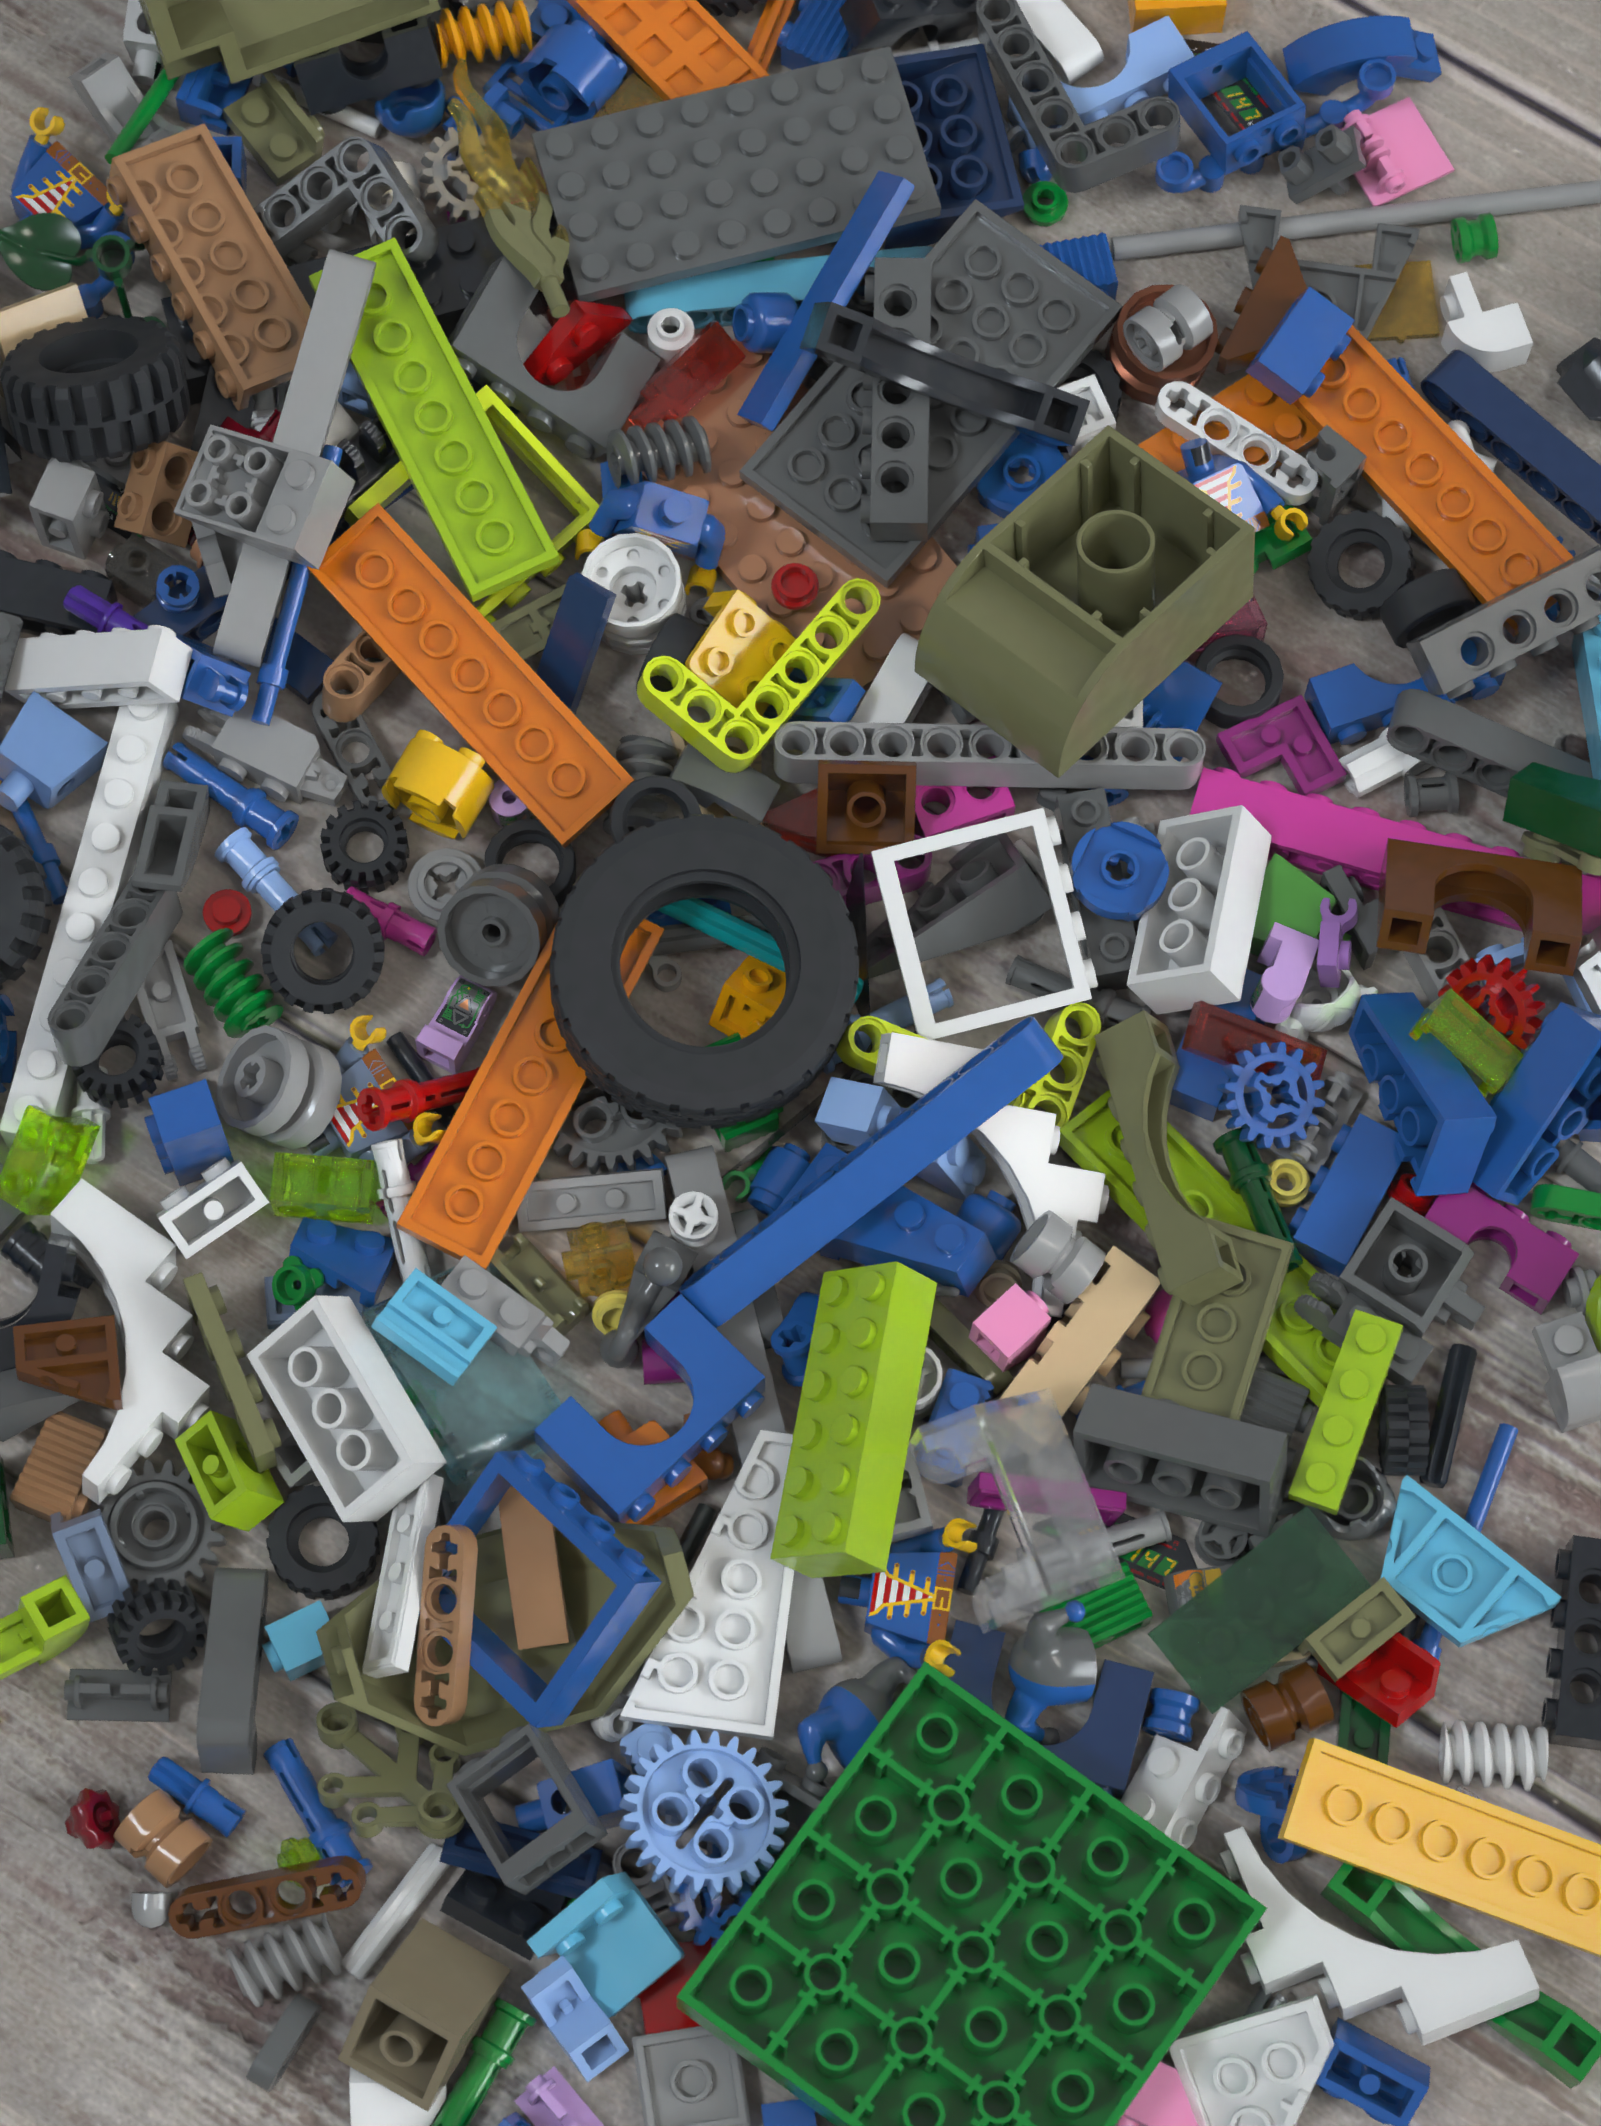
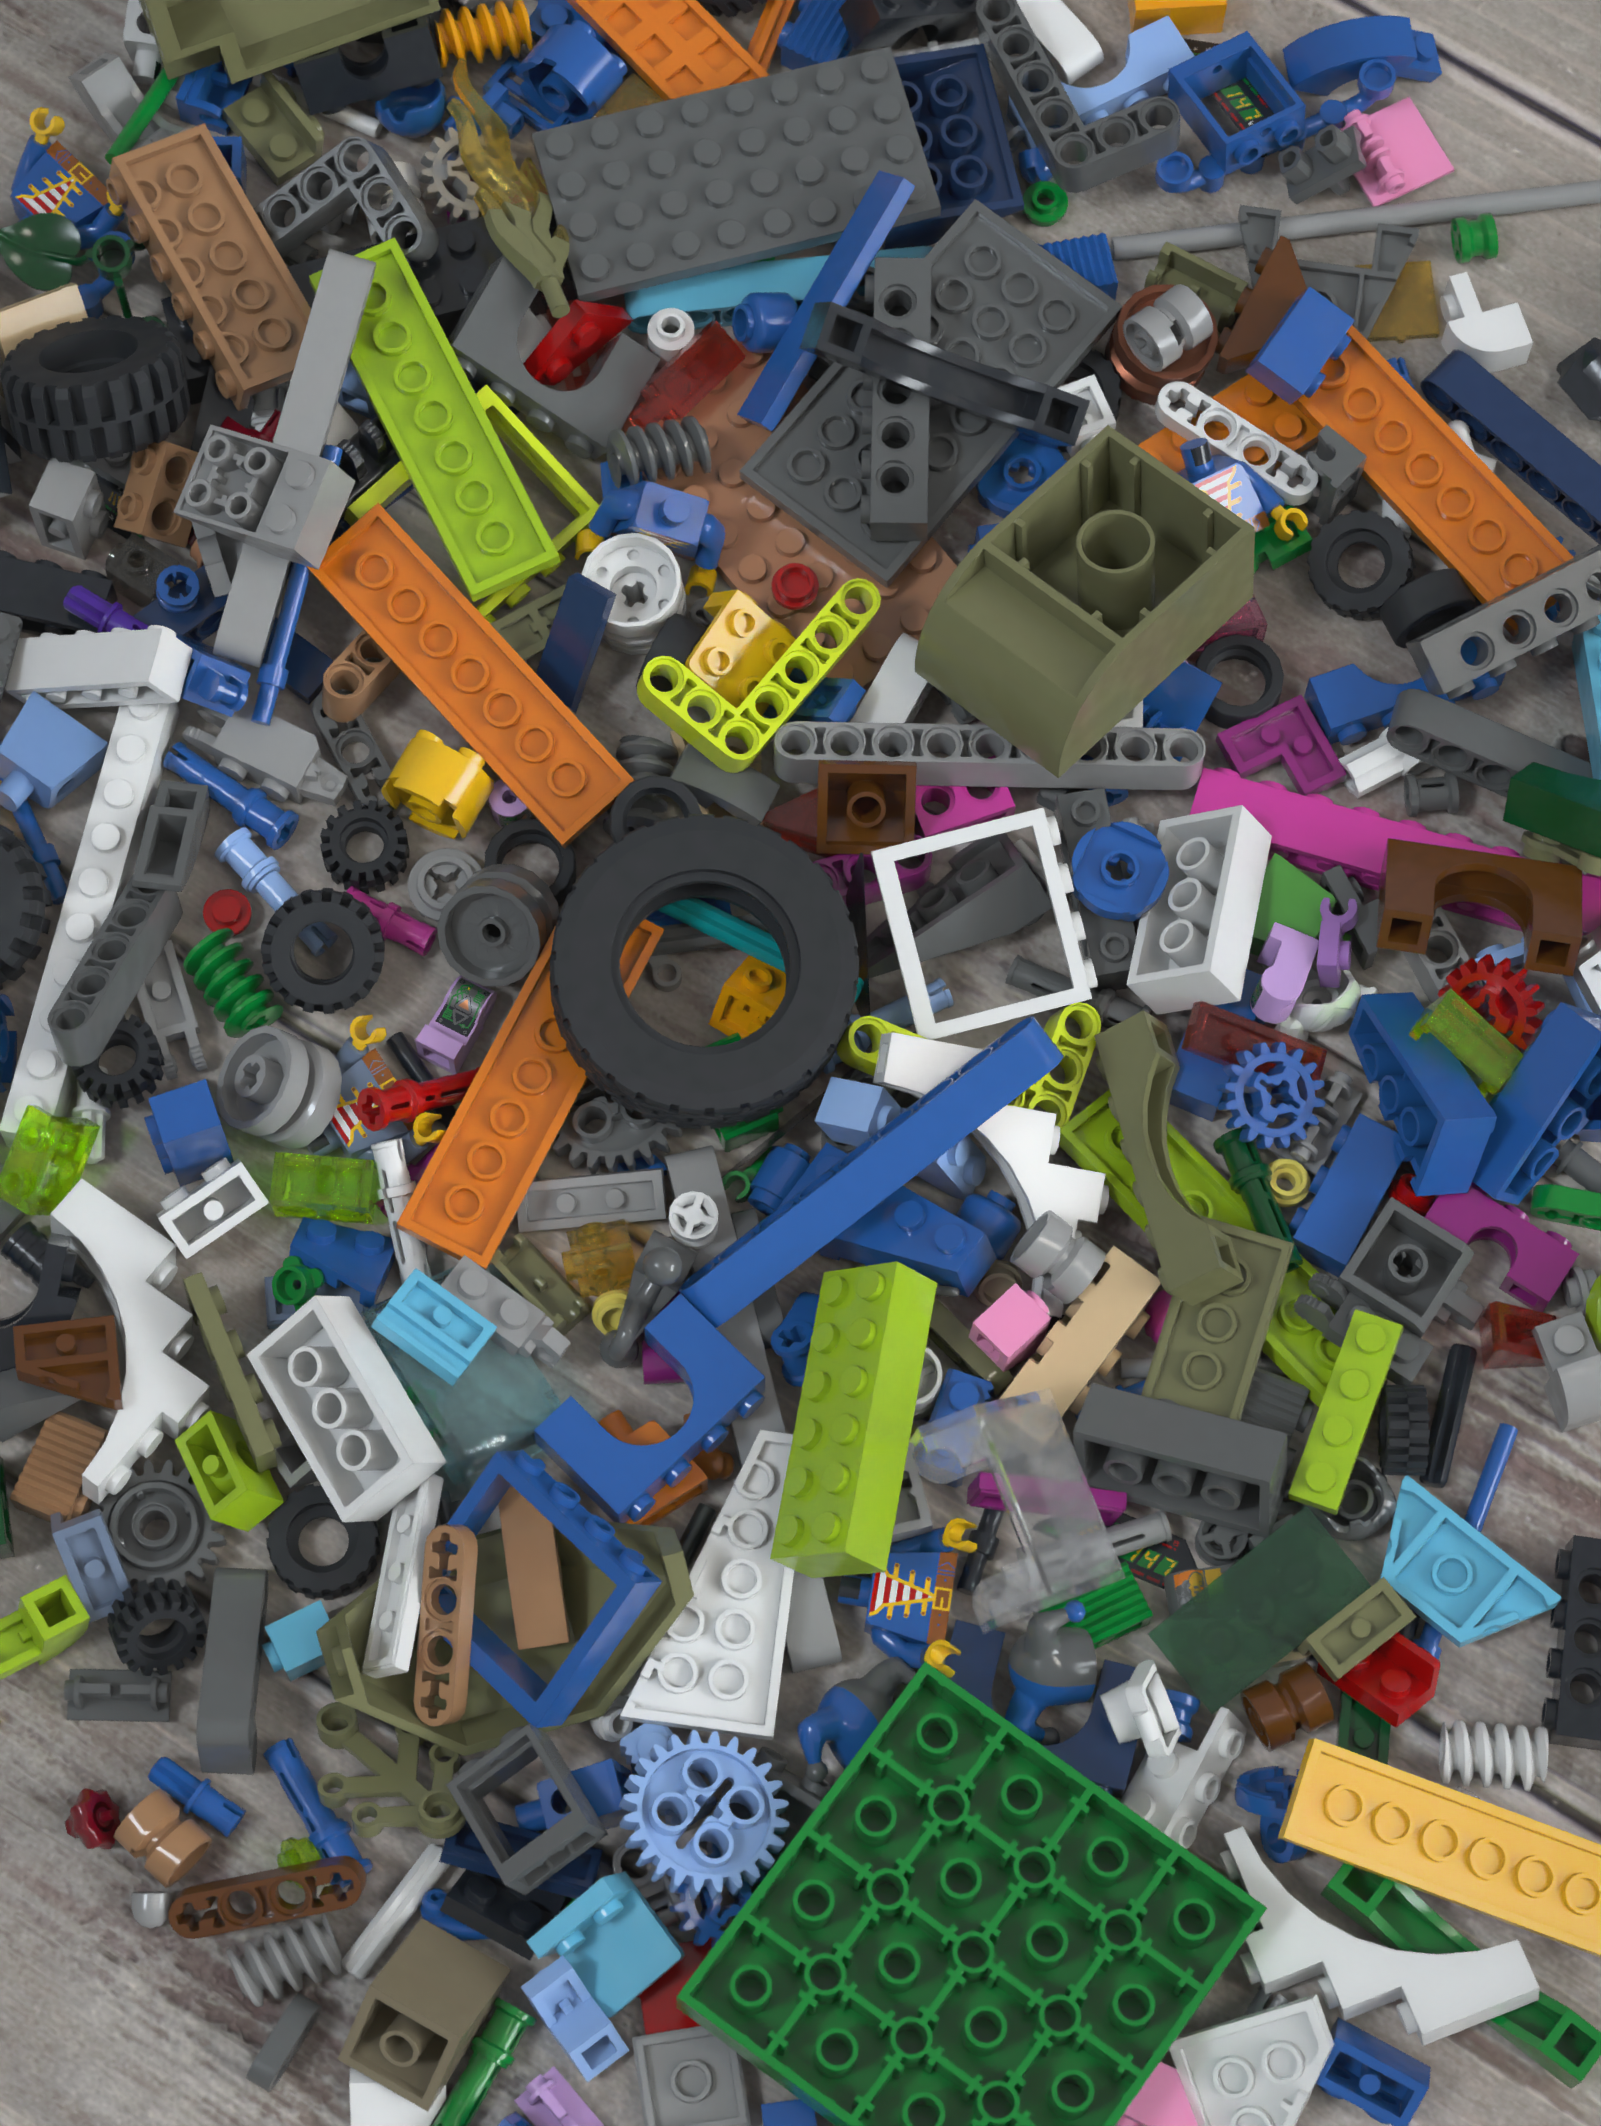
none -> blue arm [420,1888,490,1941]
none -> white piece [1100,1660,1181,1758]
none -> olive hinge [1144,241,1248,339]
none -> clear red slope [1479,1301,1557,1369]

